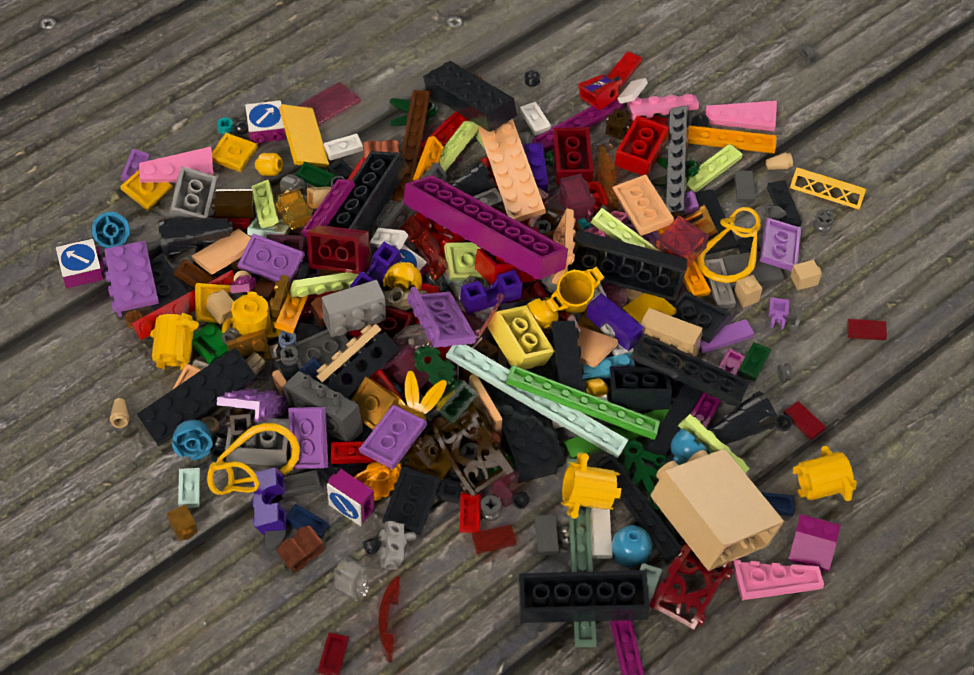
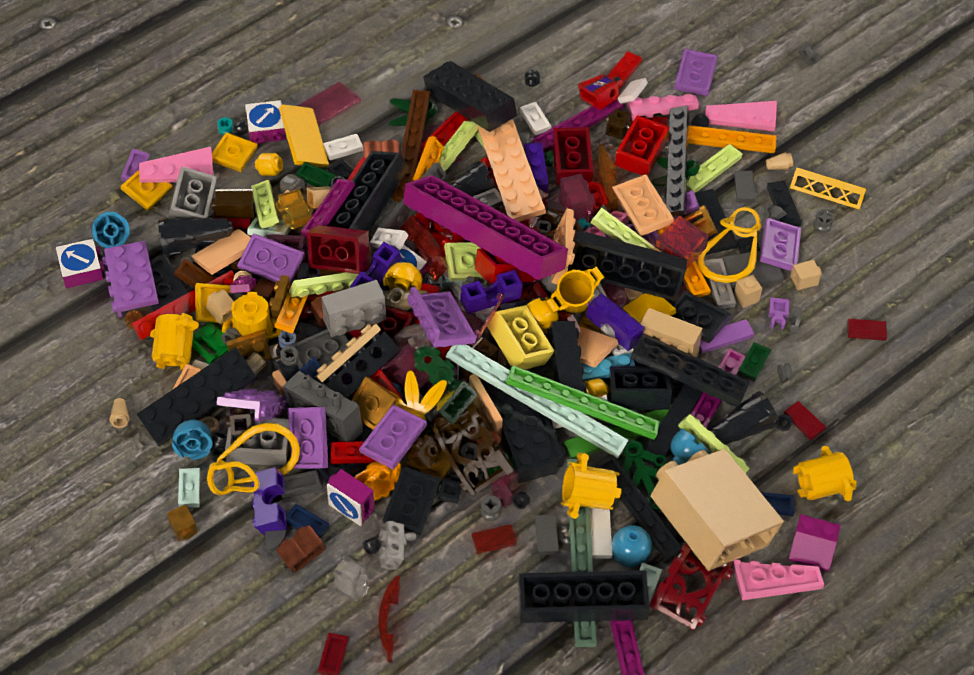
red plate [459,493,481,533] -> none
none -> medium lavender tile [674,49,718,96]

